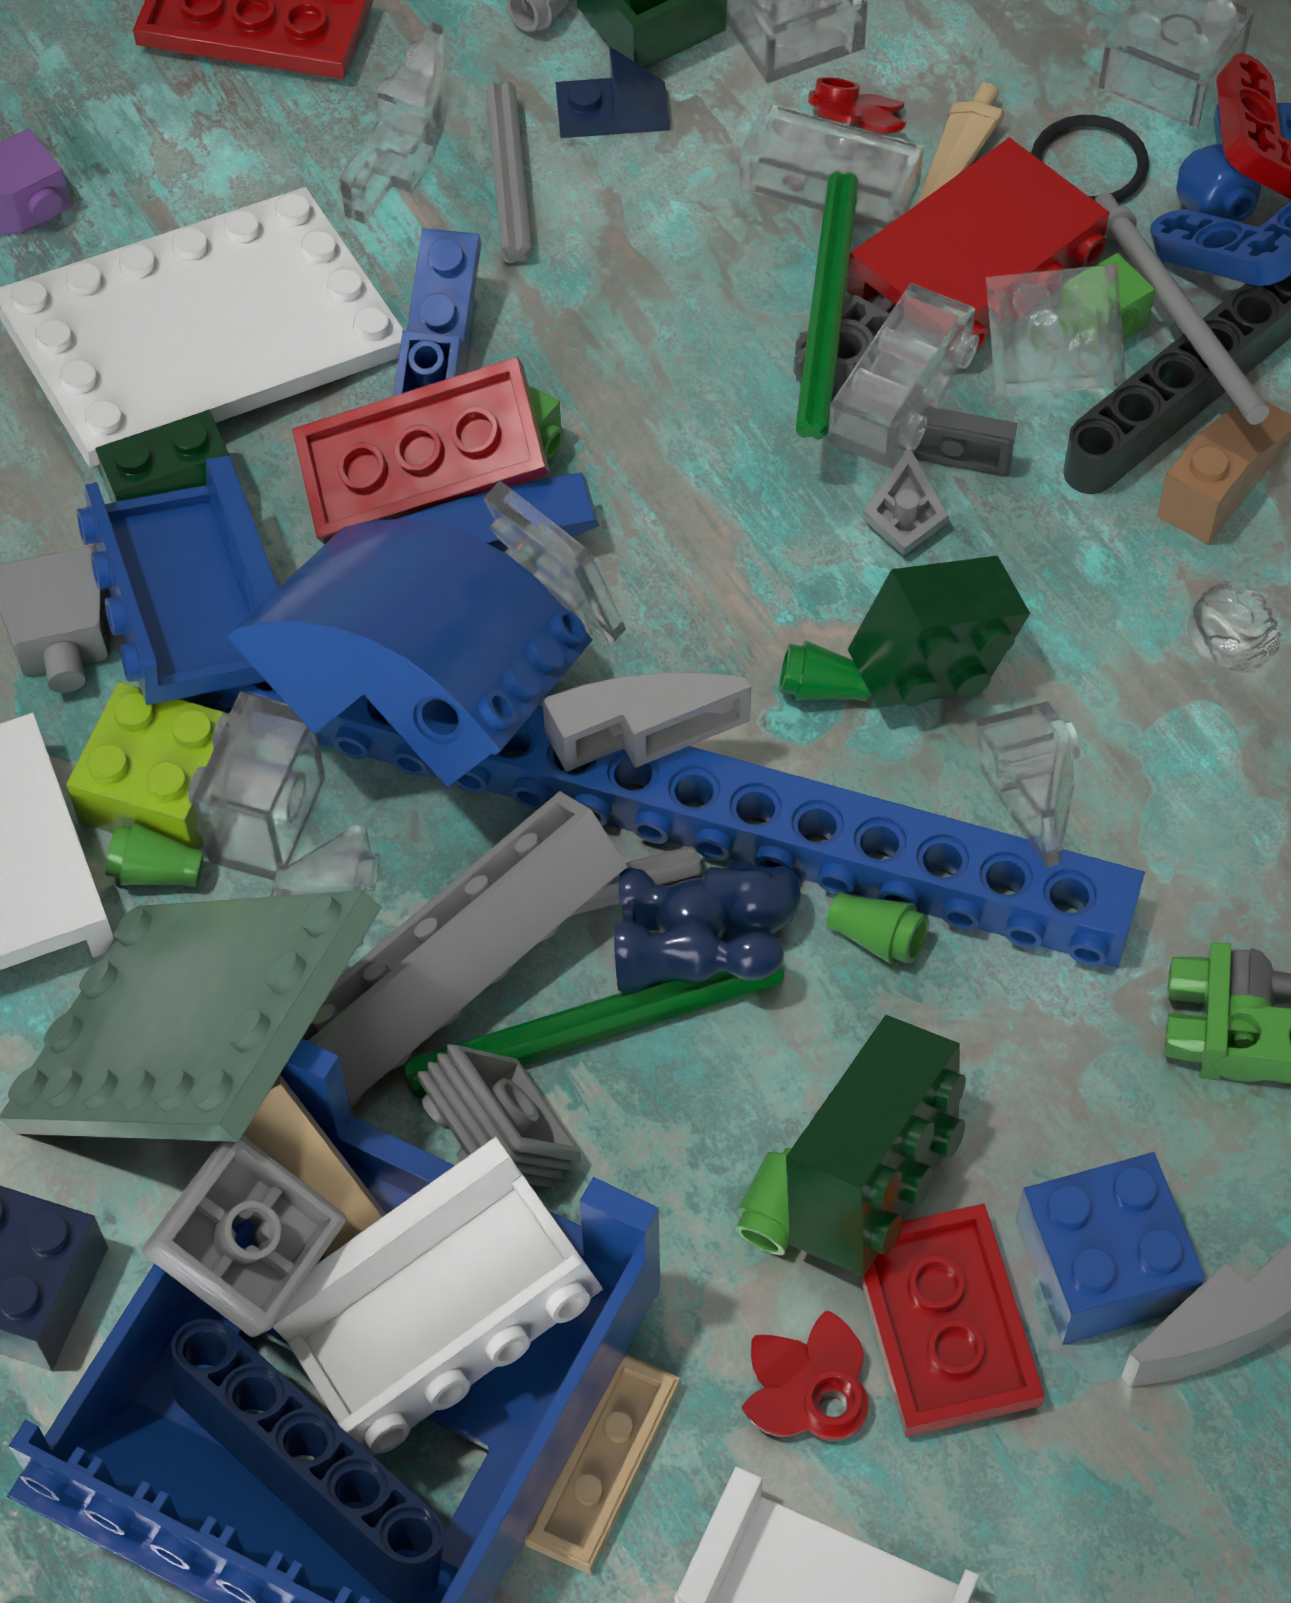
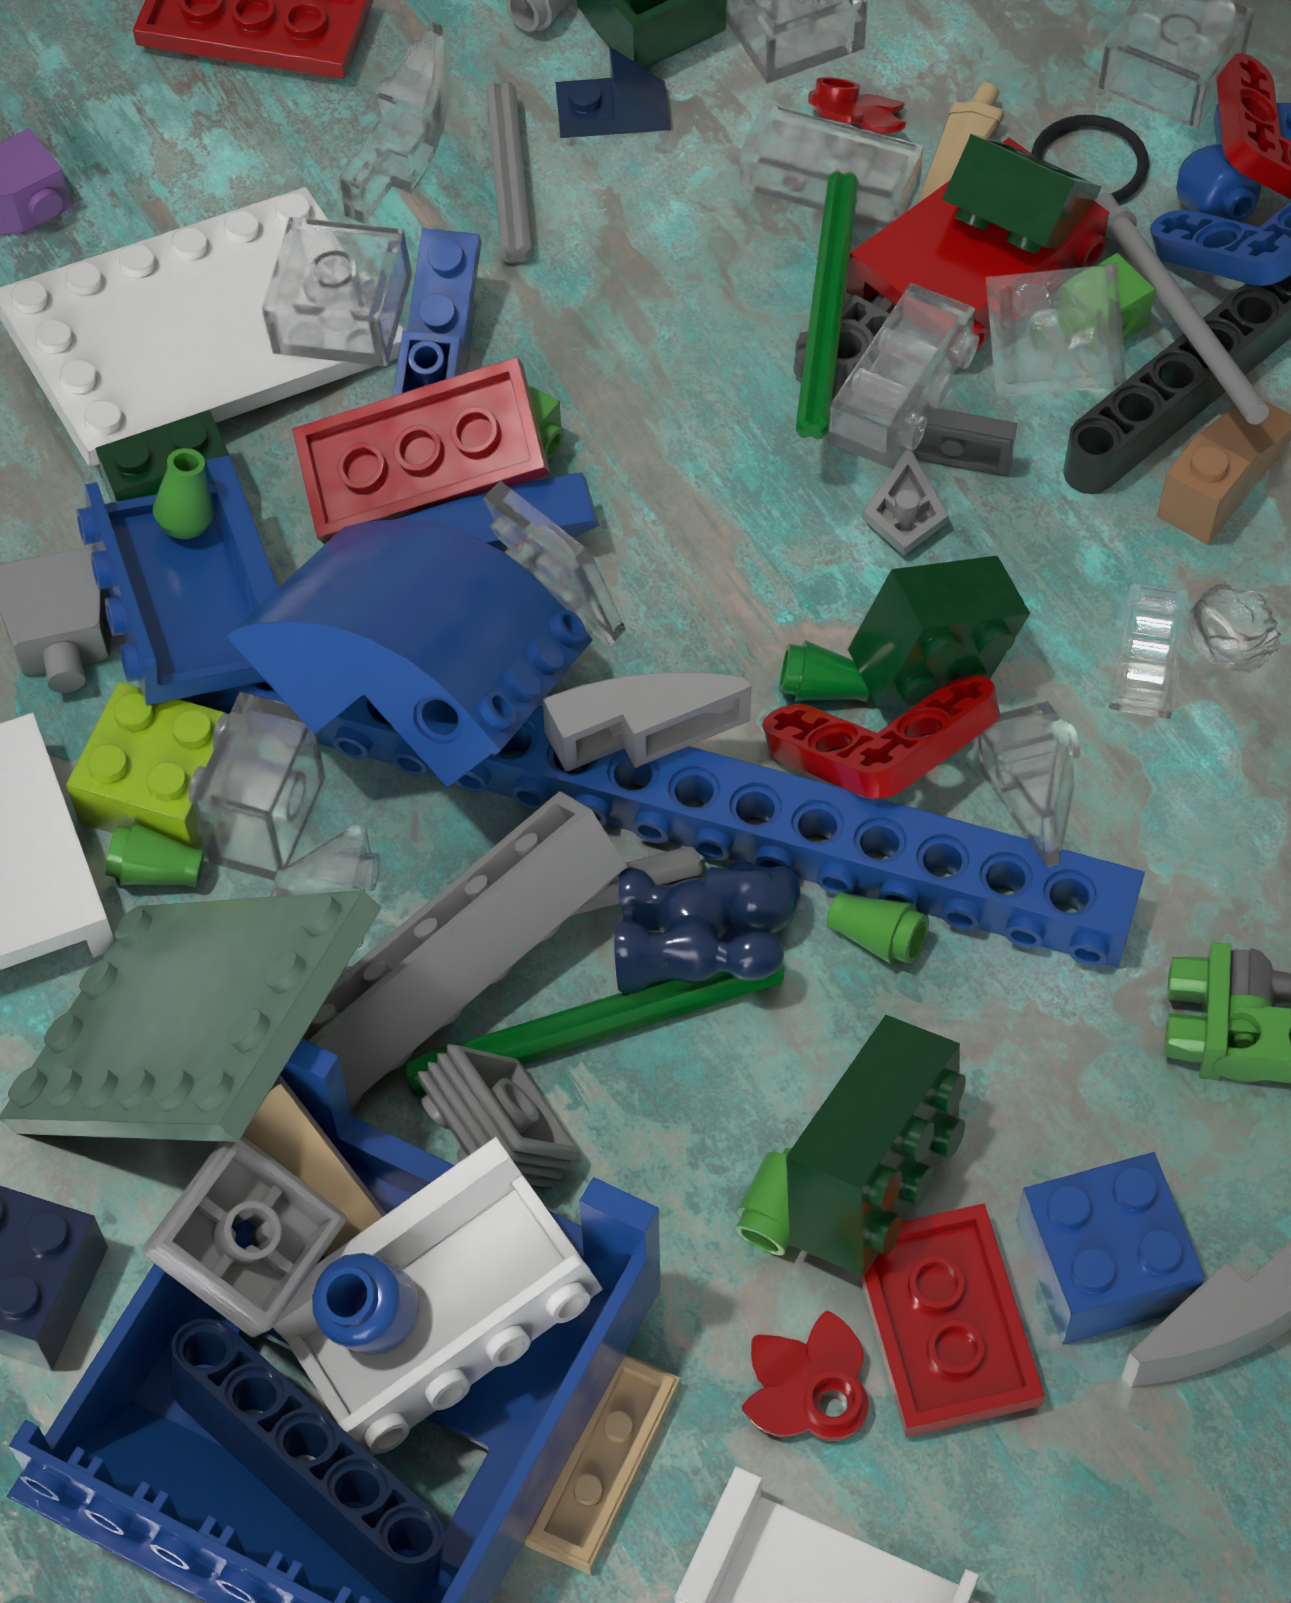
none -> bright green cone [153,448,215,539]
none -> clear brick [262,217,412,367]
none -> blue head [312,1253,419,1355]
none -> red beam [762,675,1000,799]
none -> dark green slope [942,134,1102,254]
none -> clear slope [1108,583,1190,719]

